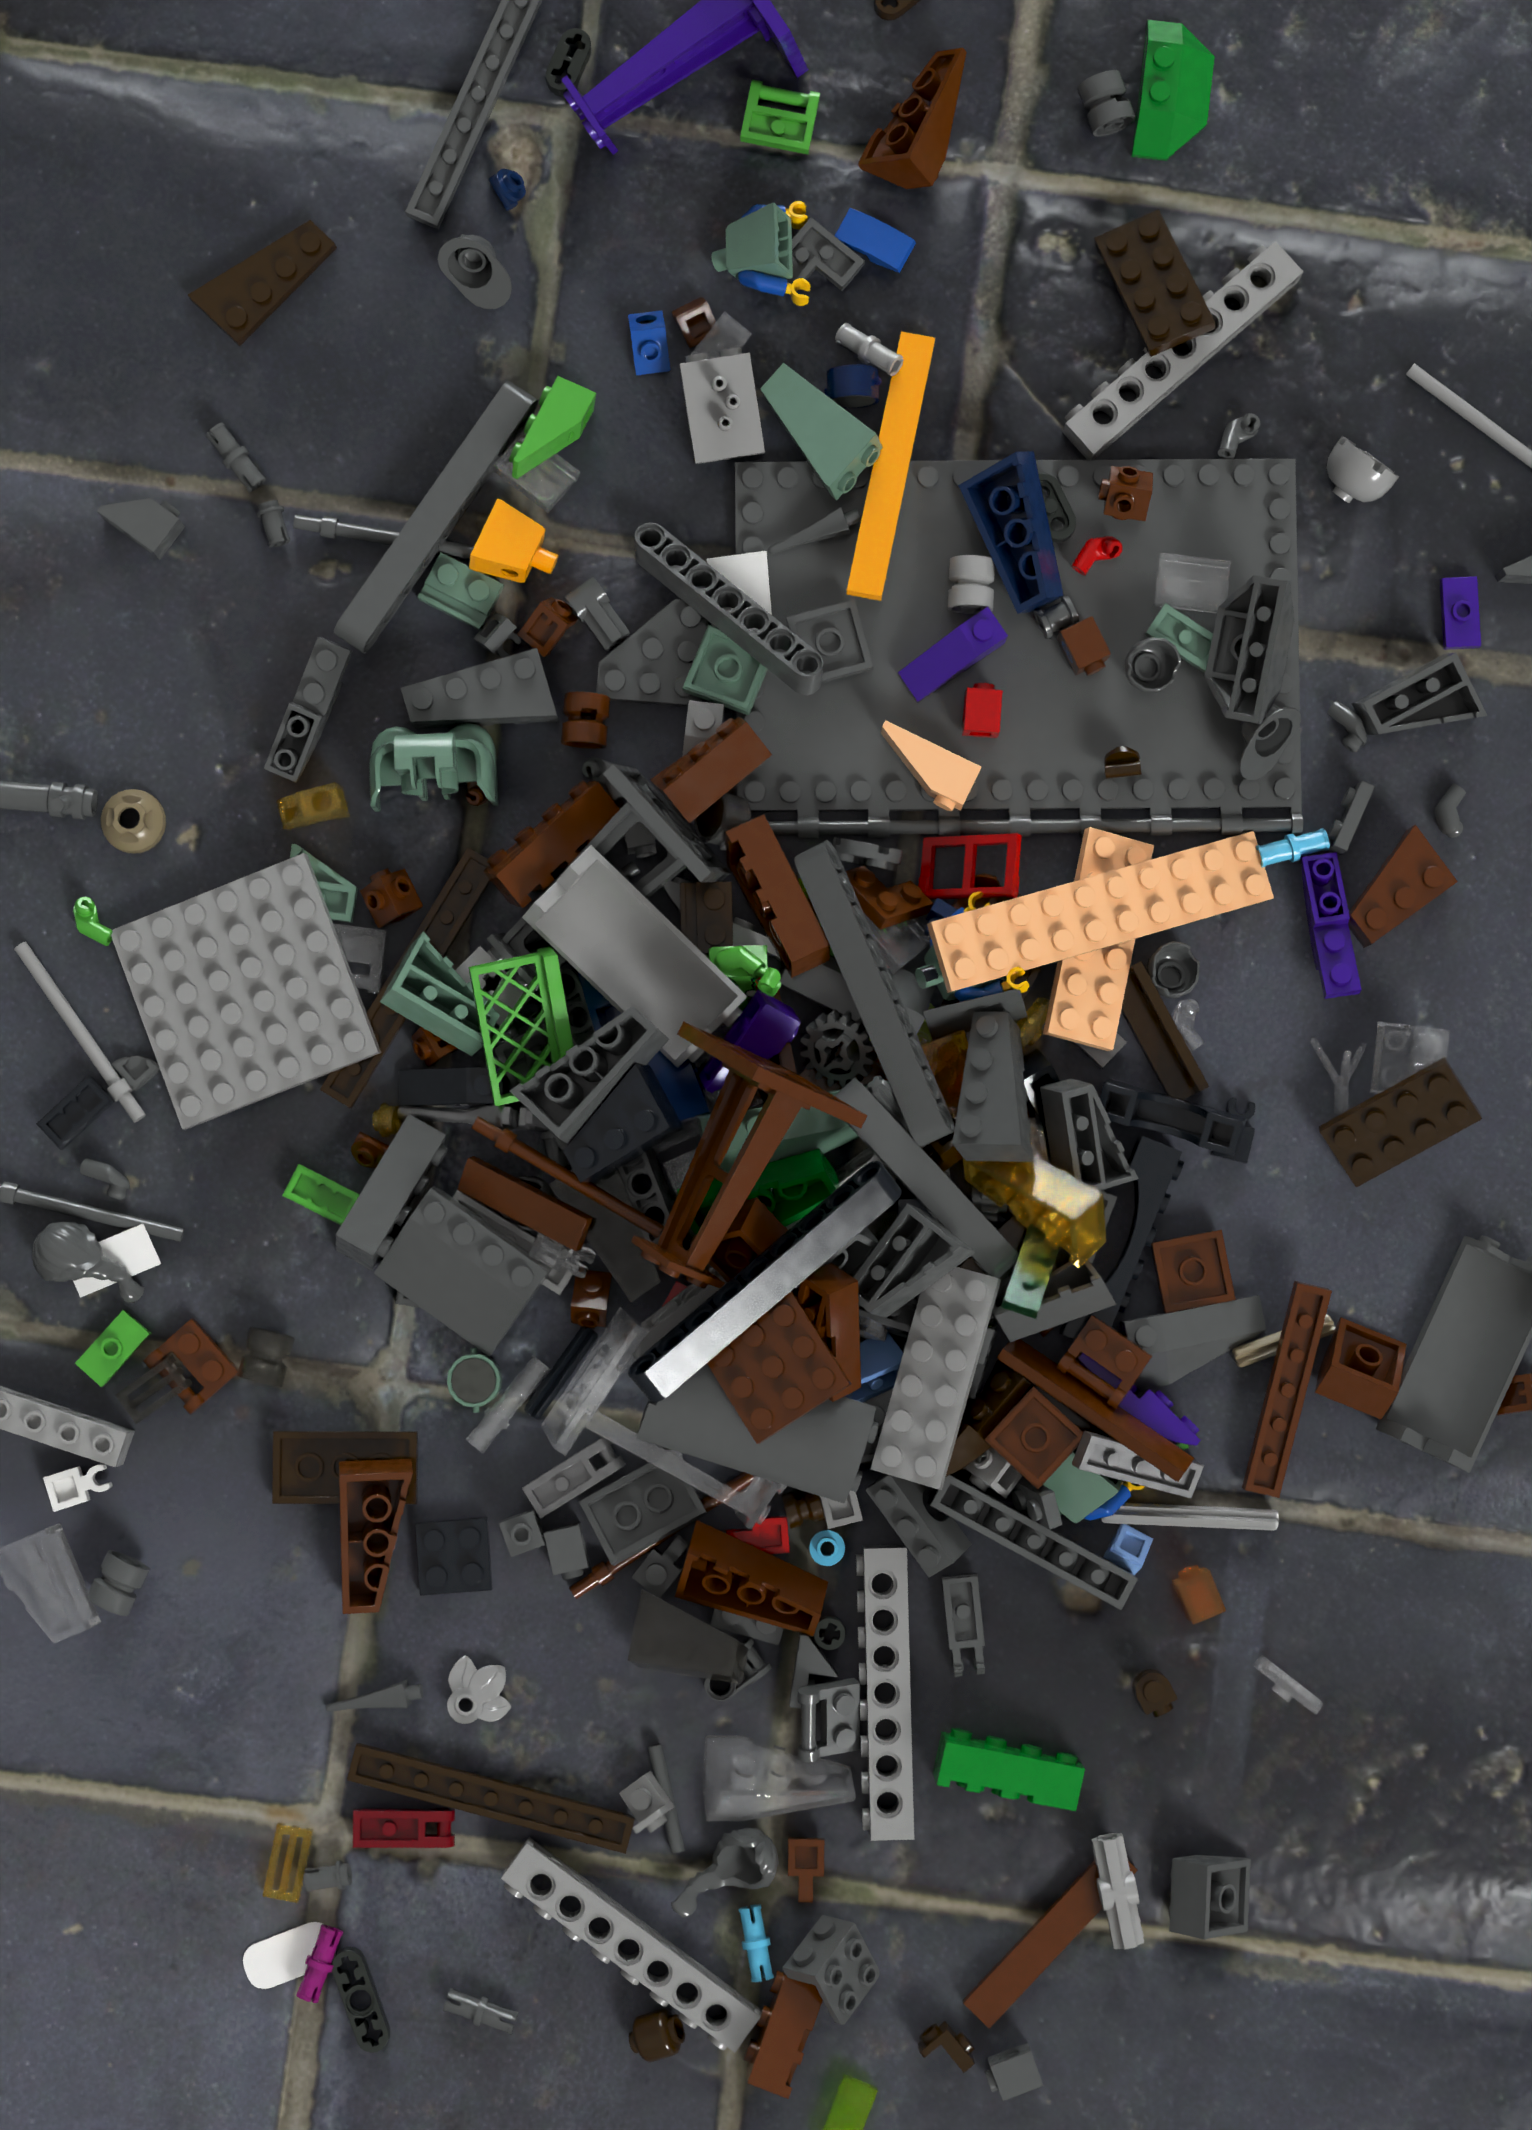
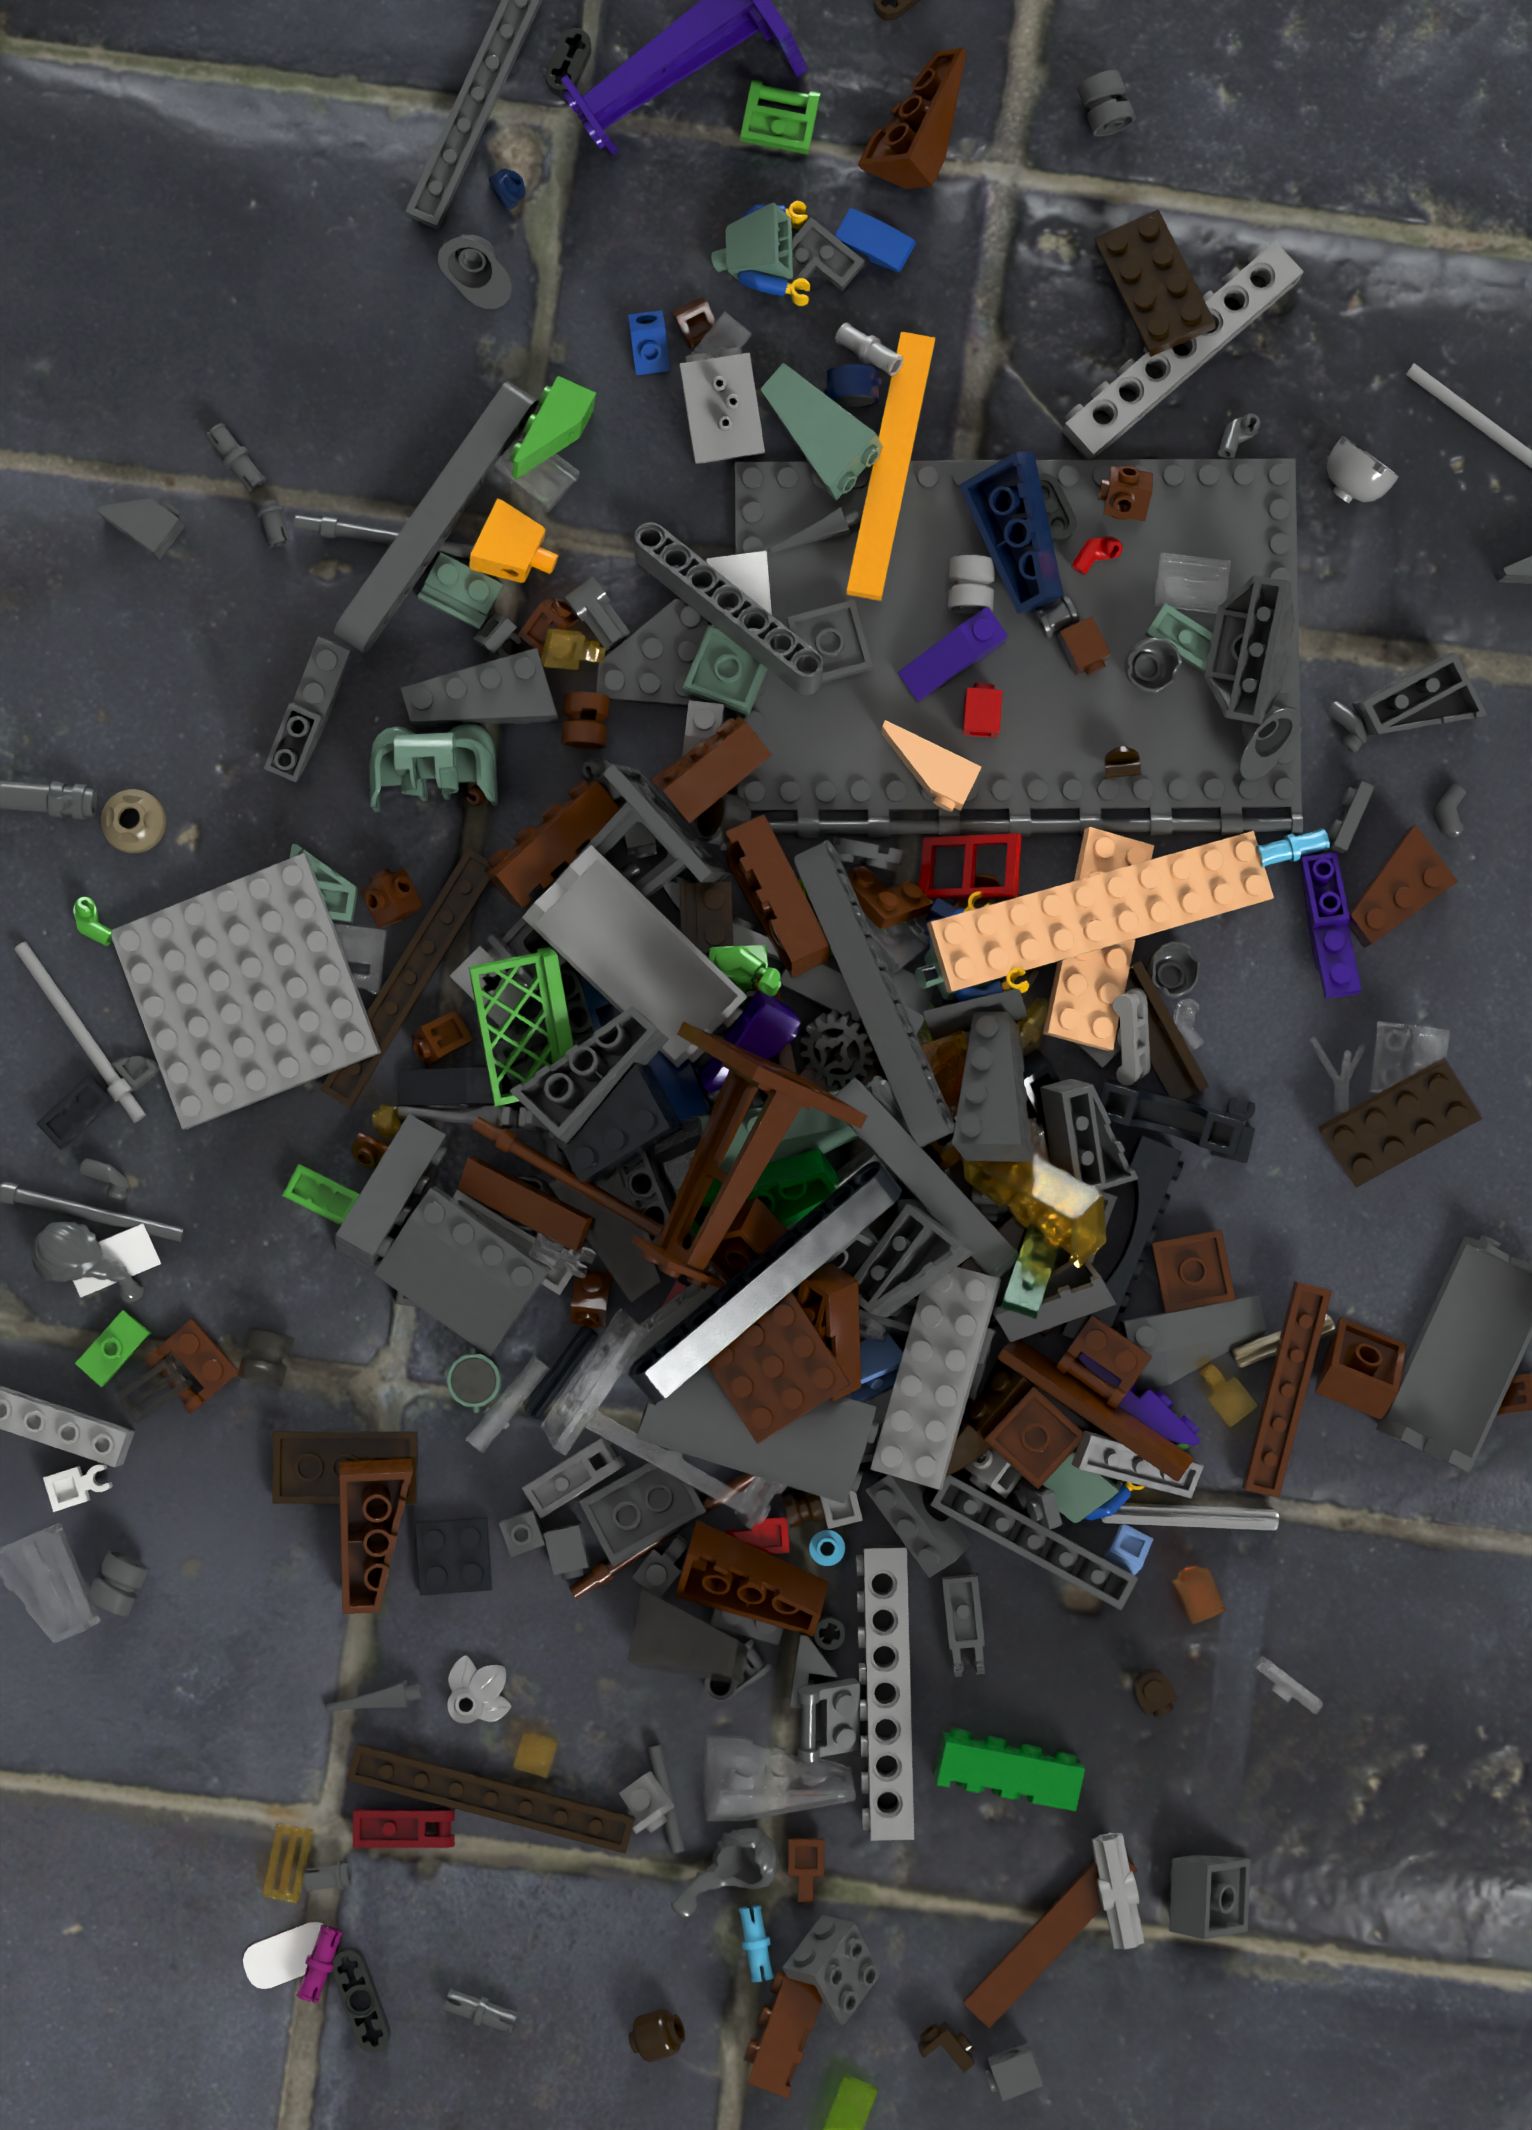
dark brown wing [188,220,337,347] -> none
clear yellow leg [277,782,350,829] -> none
sand green wedge [380,931,500,1057] -> none
light grey brick [501,1837,761,2053] -> none
green wedge [1131,20,1215,161] -> none
dark purple plate [1440,576,1481,650] -> none
none -> clear yellow plate [513,1731,558,1778]
none -> clear yellow plate [541,629,606,670]
none -> light grey plate [1113,988,1151,1086]
none -> clear yellow plate [1199,1364,1258,1428]

